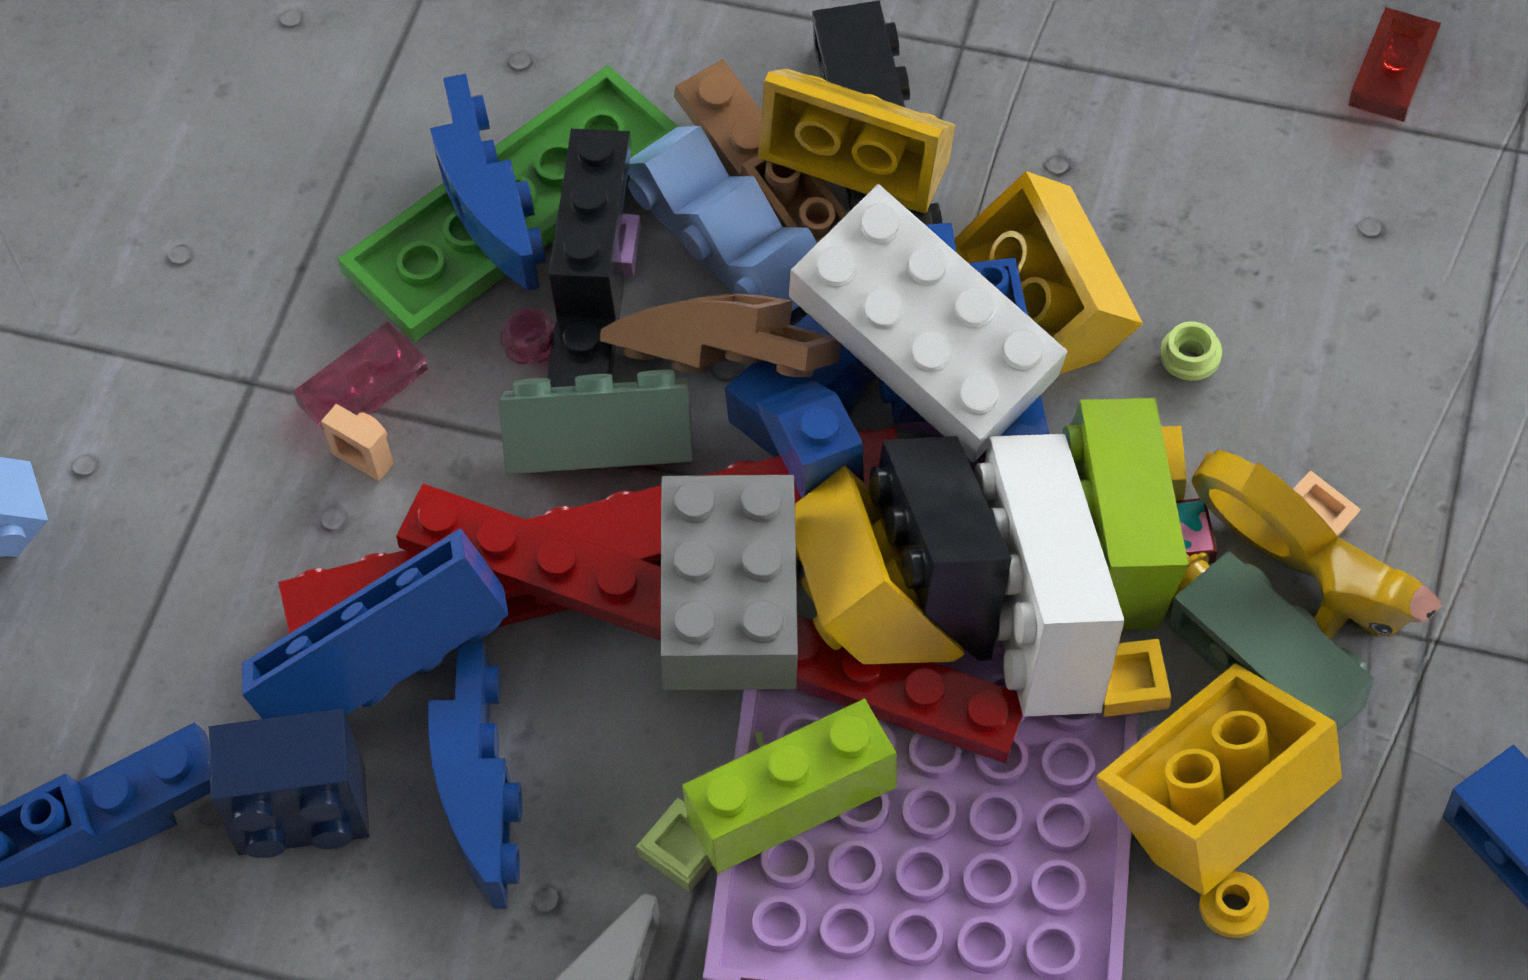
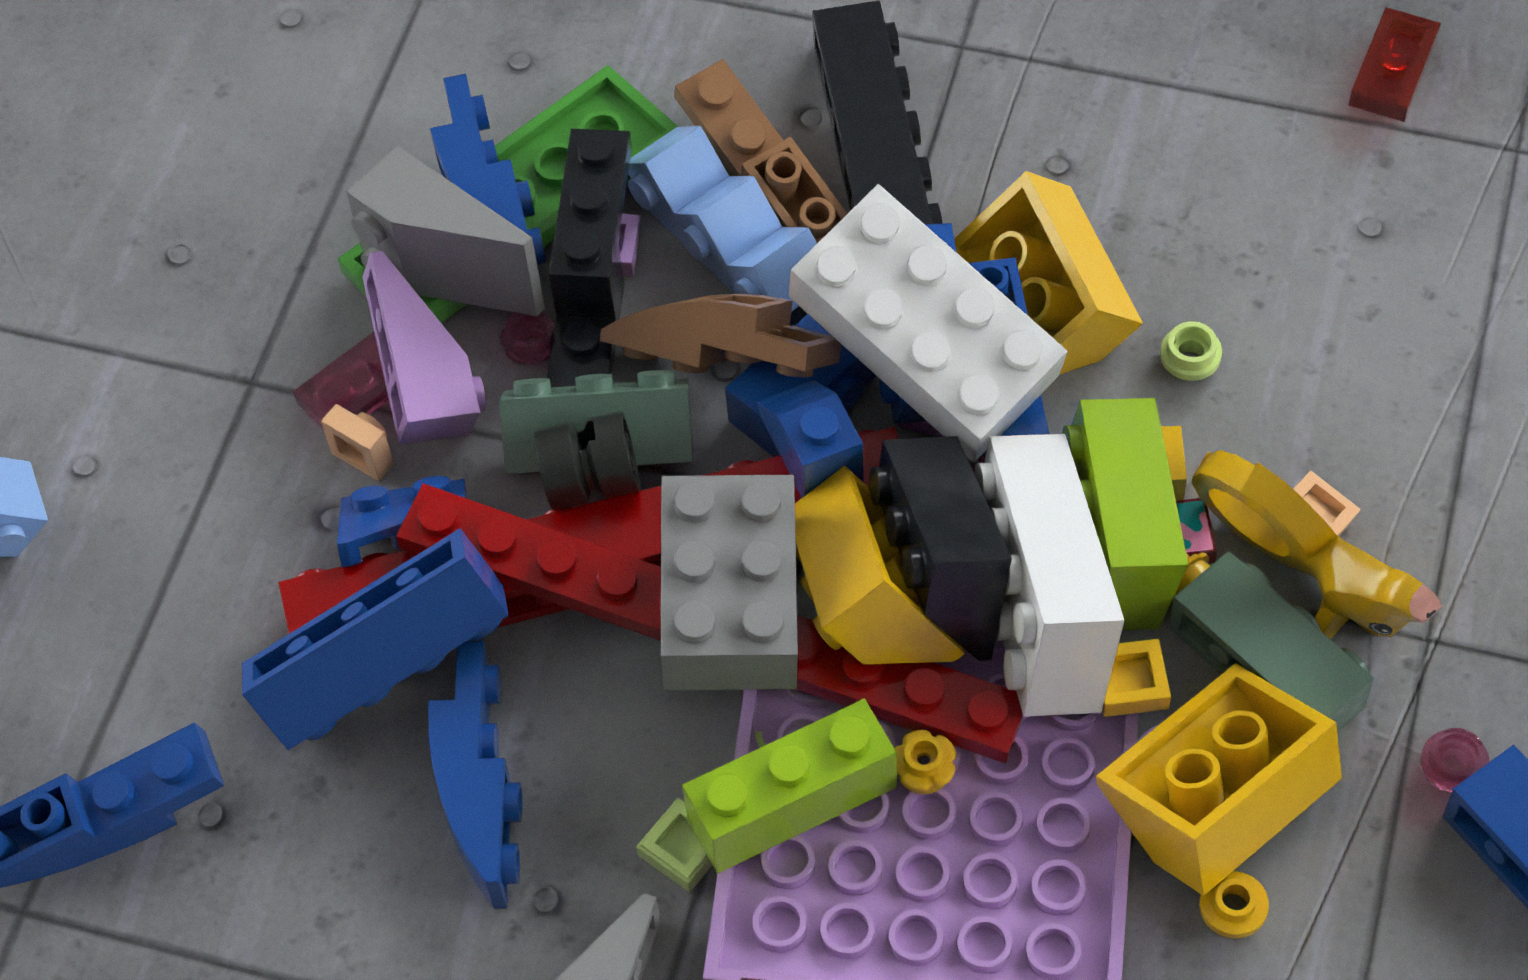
dark blue brick [208,708,370,858] -> none
yellow slope [758,68,956,214] -> none
none -> blue wing [337,476,468,567]
none -> light grey slope [346,145,545,316]
none -> lavender slope [362,251,486,444]
none -> pearl dark grey wheel [534,411,640,510]
none -> yellow plate [894,730,956,794]
none -> clear pink plate [1420,728,1490,793]

